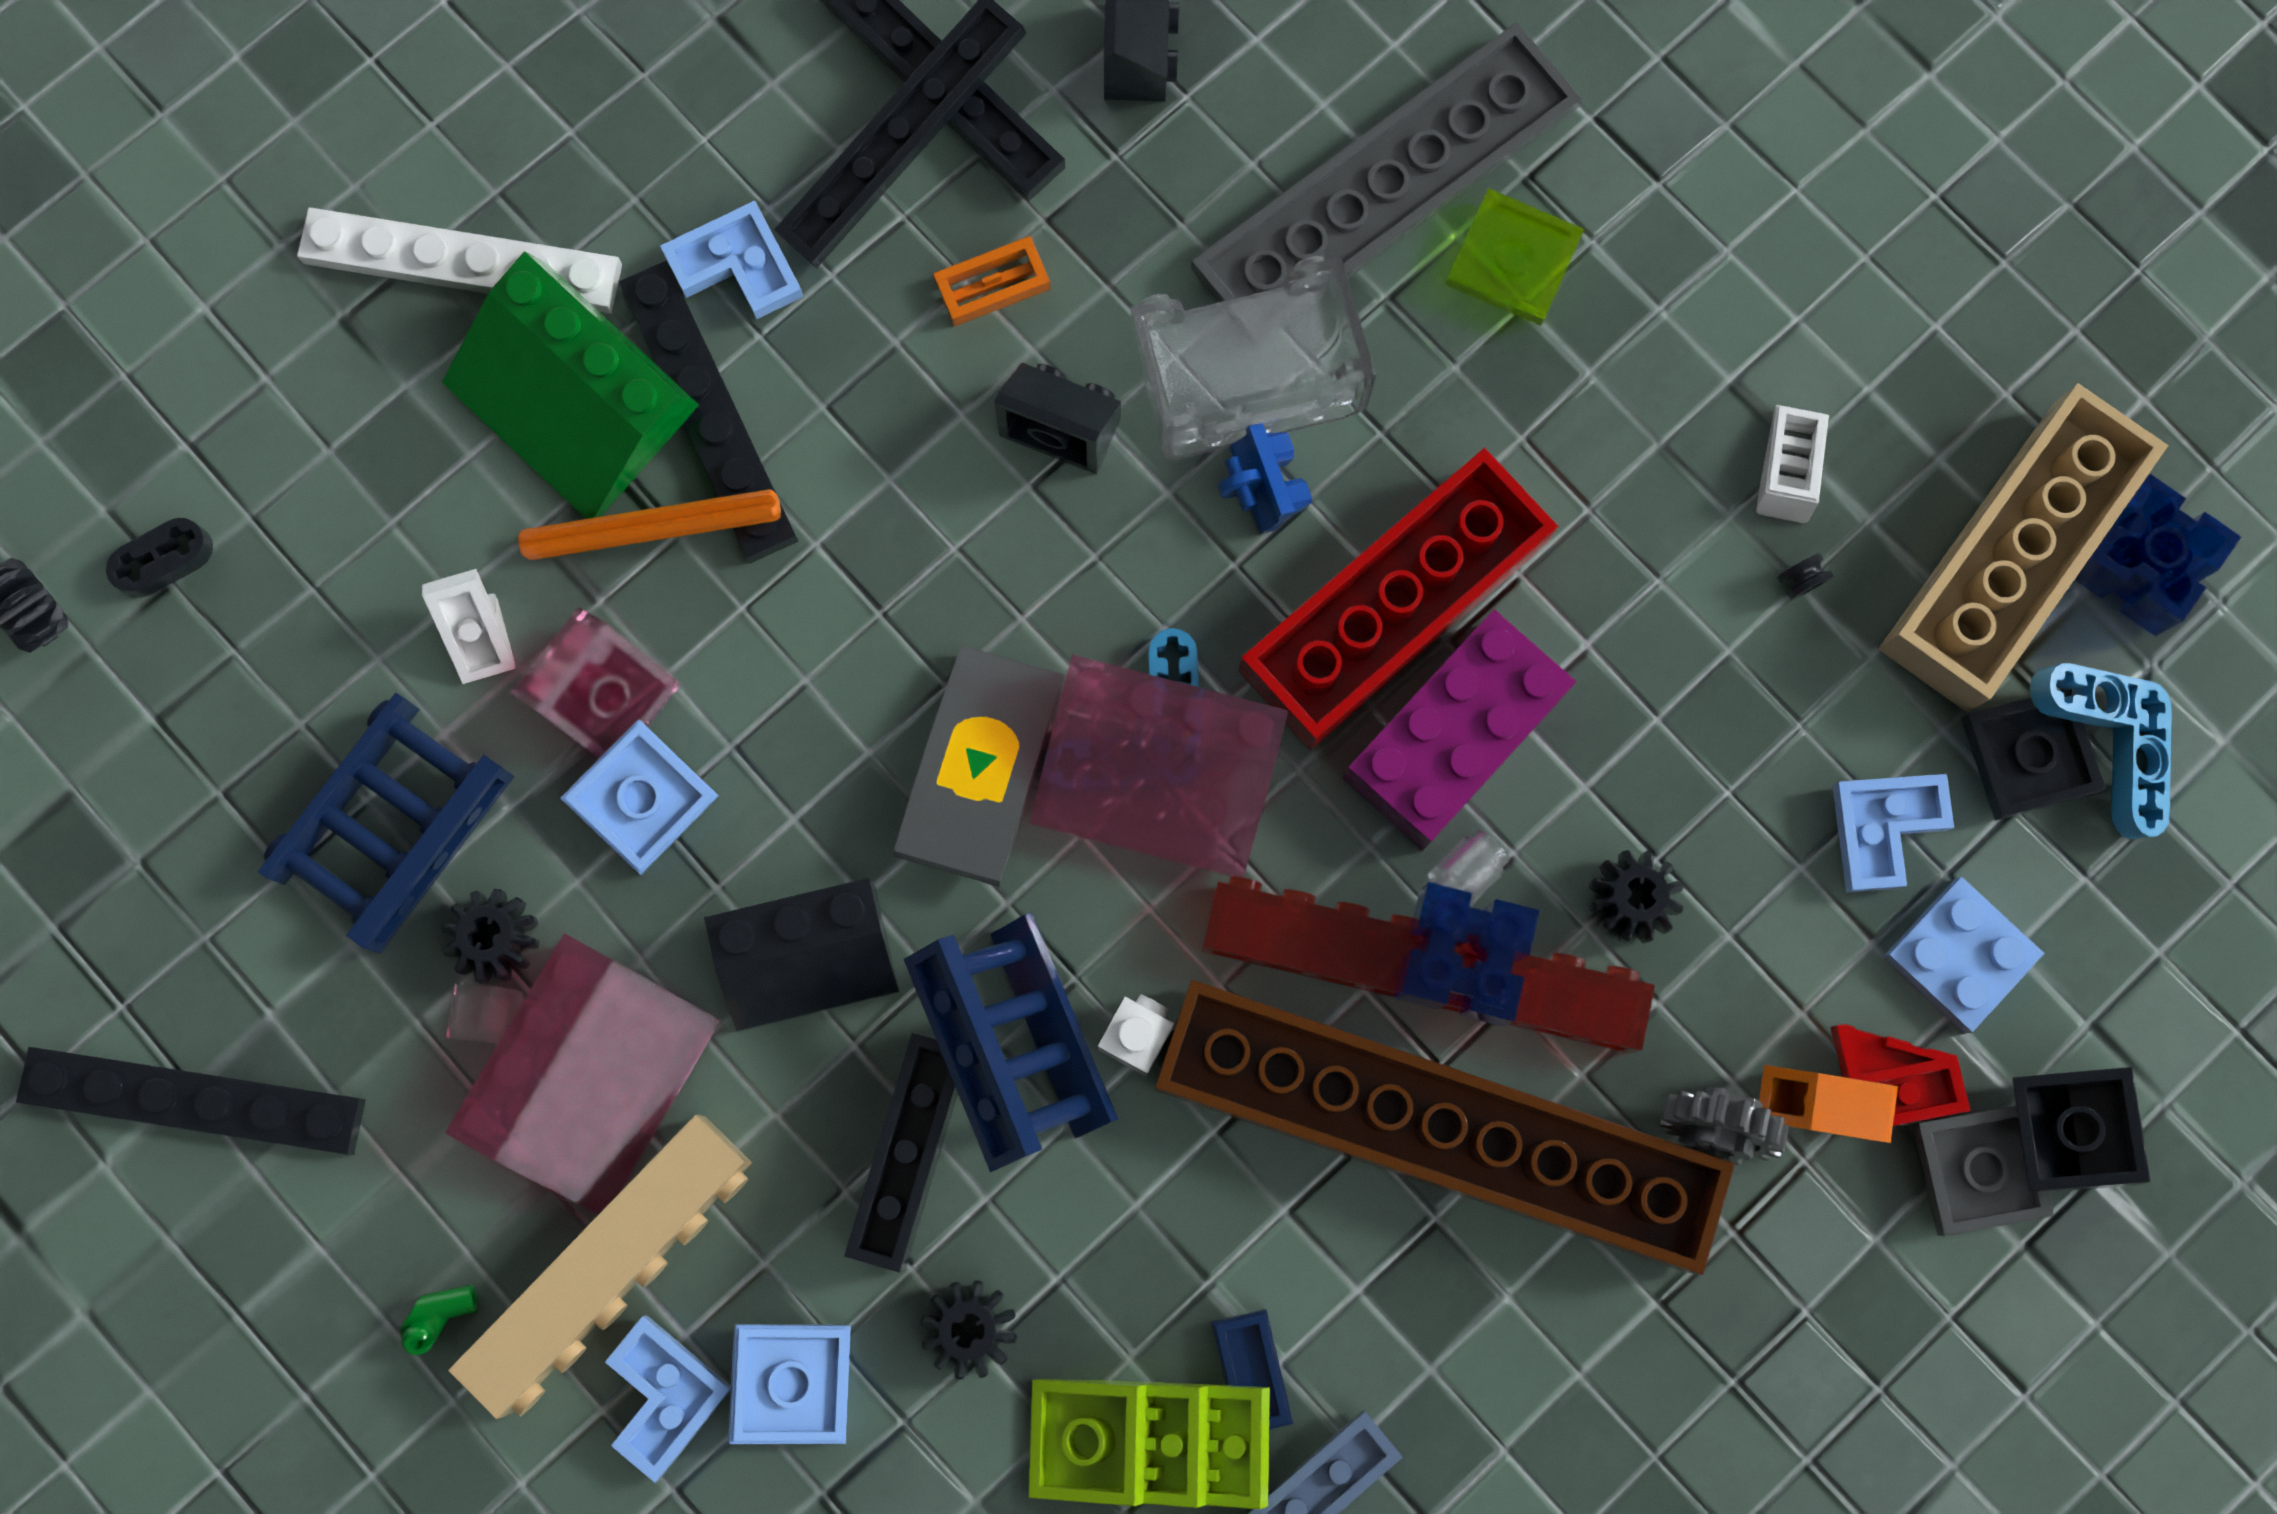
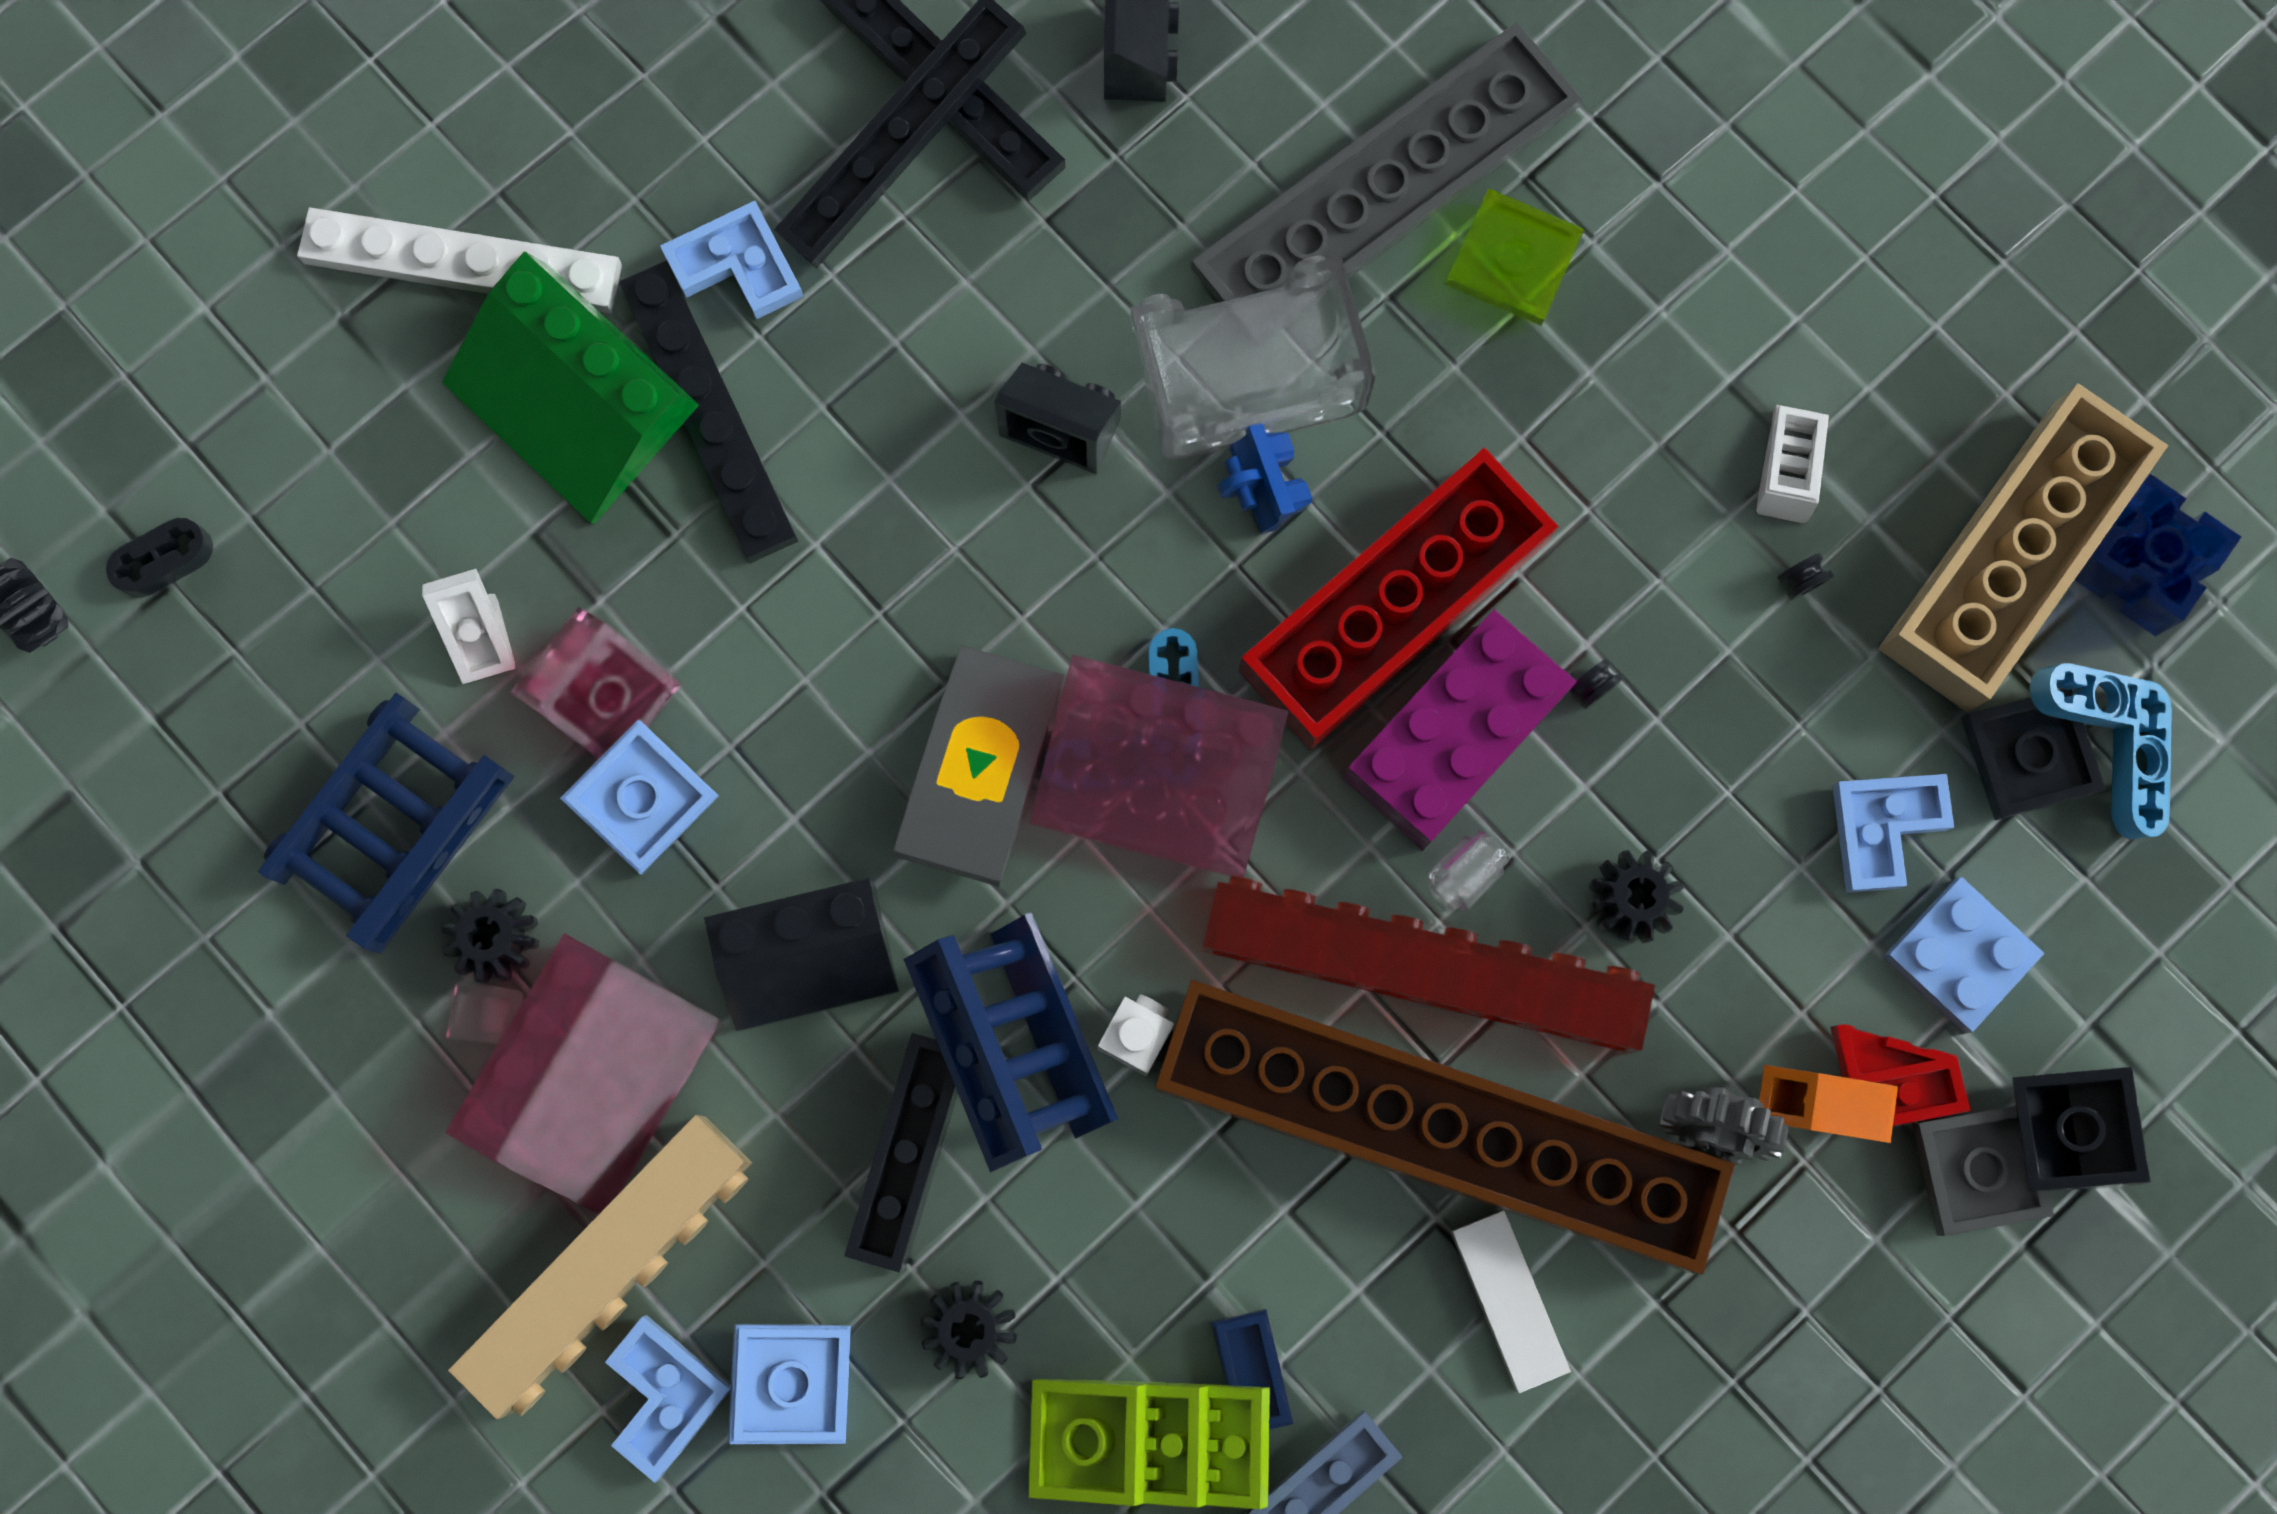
black plate [16,1047,366,1155] -> none
green arm [400,1285,478,1356] -> none
orange axle [518,489,781,560] -> none
orange tile [933,236,1051,327] -> none
clear blue brick [1394,882,1540,1027] -> none
none -> white tile [1450,1210,1571,1393]
none -> black bush [1569,658,1623,709]

